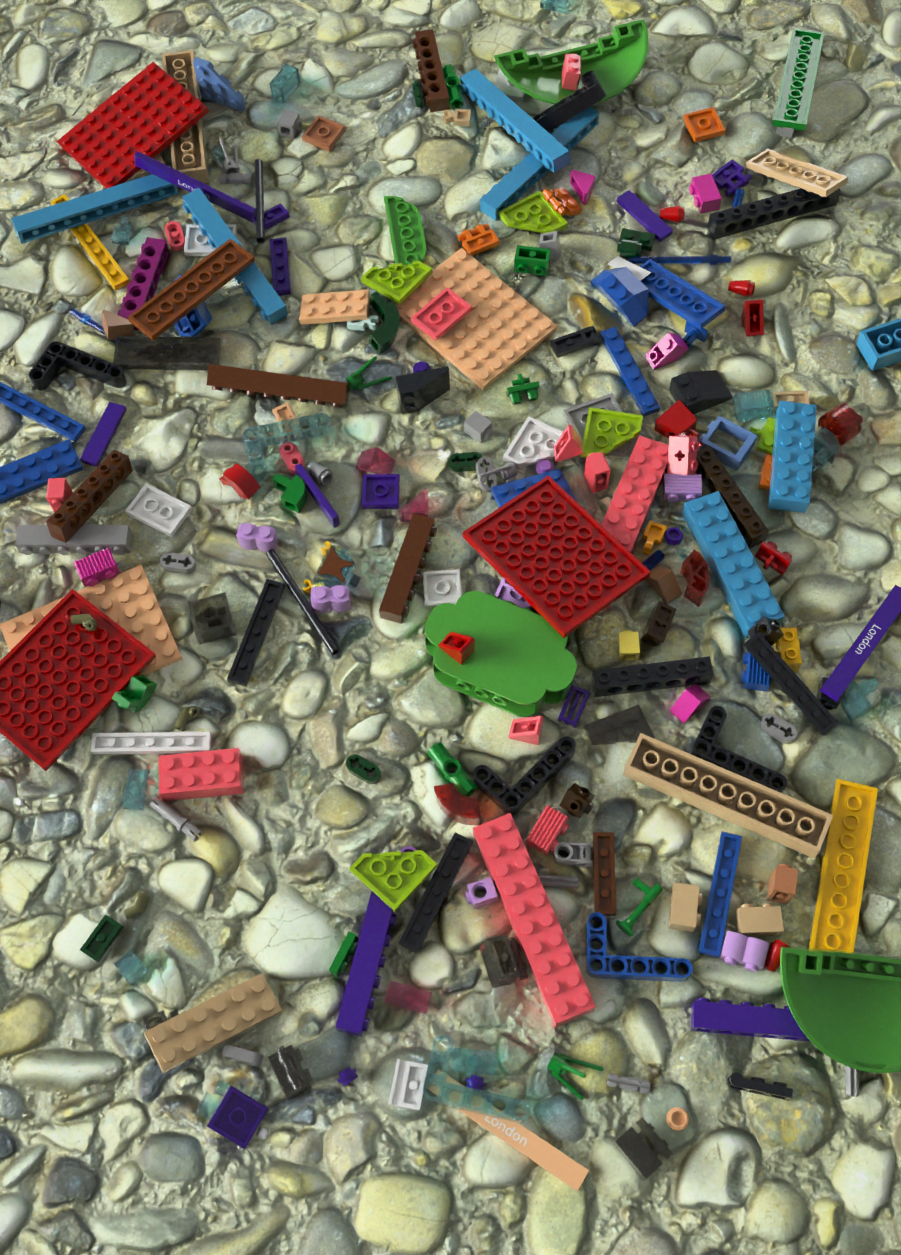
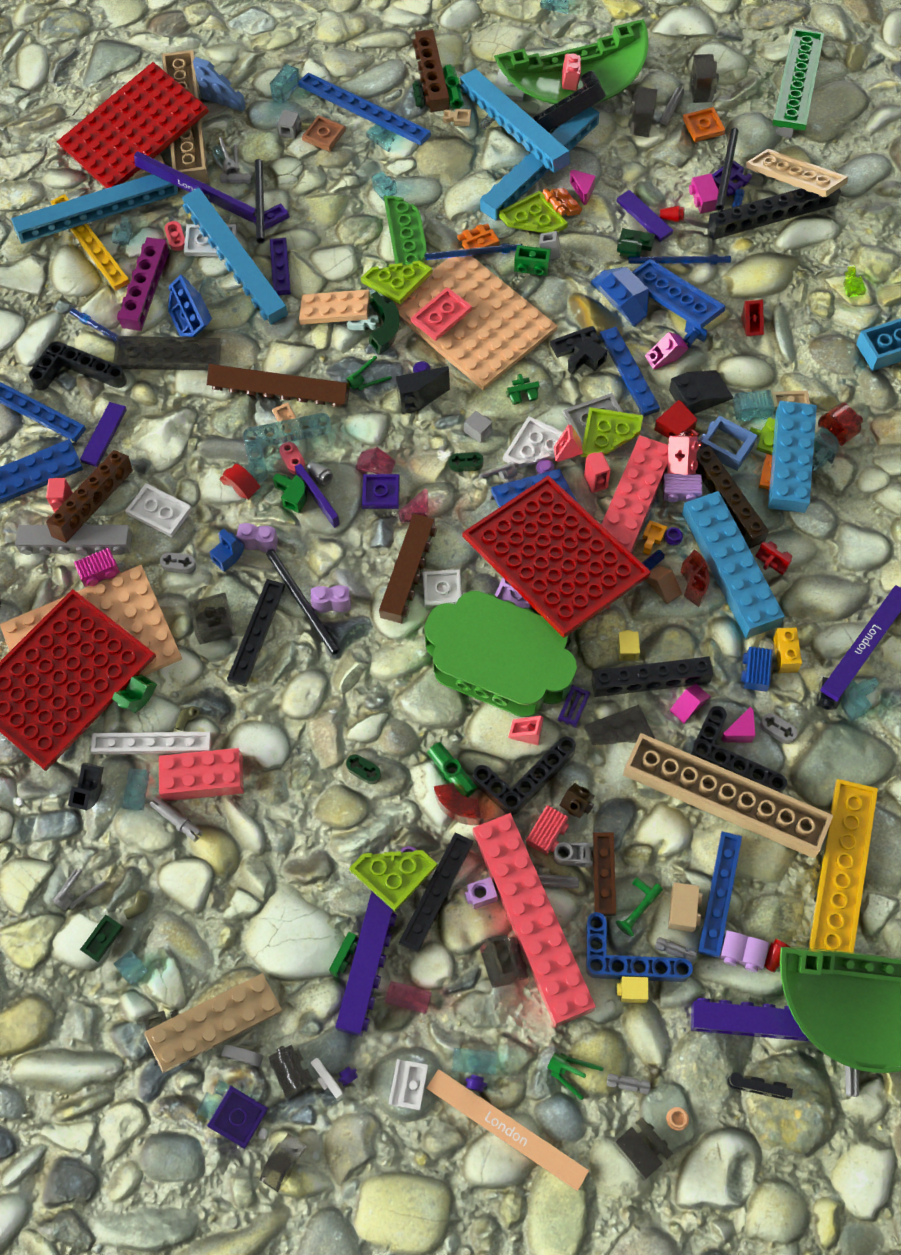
olive arm [71,614,97,631] -> none
medium nougat slope [102,309,134,340] -> none
dark orange plate [128,238,255,341] -> none
torso [302,541,361,594] -> none
clear light blue beam [423,1035,531,1123] -> none
red slope [438,632,475,665] -> none
light grey beam [475,457,497,492] -> none
white sticker [608,256,651,281] -> none
dark brown hinge [640,601,677,646] -> none
red cone [728,280,755,297] -> none
tan brick [735,903,784,937] -> none
black plate [742,632,838,735] -> none
black brick [747,616,784,646] -> none
nougat brick [766,864,798,904] -> none
none -> light grey plant [53,868,106,911]
none -> black brick [68,763,104,811]
none -> blue brick [209,529,244,572]
none -> clear smoke brick [259,1133,307,1192]
none -> blue plate [298,72,431,146]
none -> white plate [310,1058,345,1101]
none -> clear light blue wing [366,124,396,152]
none -> clear light blue brick [372,171,397,201]
none -> clear blue bar [424,243,523,260]
none -> black brick [568,341,608,374]
none -> light yellow brick [616,976,648,1003]
none -> clear smoke brick [628,87,658,138]
none -> light grey axle [655,937,697,963]
none -> light grey axle [660,87,684,125]
none -> clear smoke brick [690,54,719,103]
none -> black piece [715,128,739,211]
none -> dark pink slope [721,707,755,743]
none -> clear neon green plate [843,265,866,297]

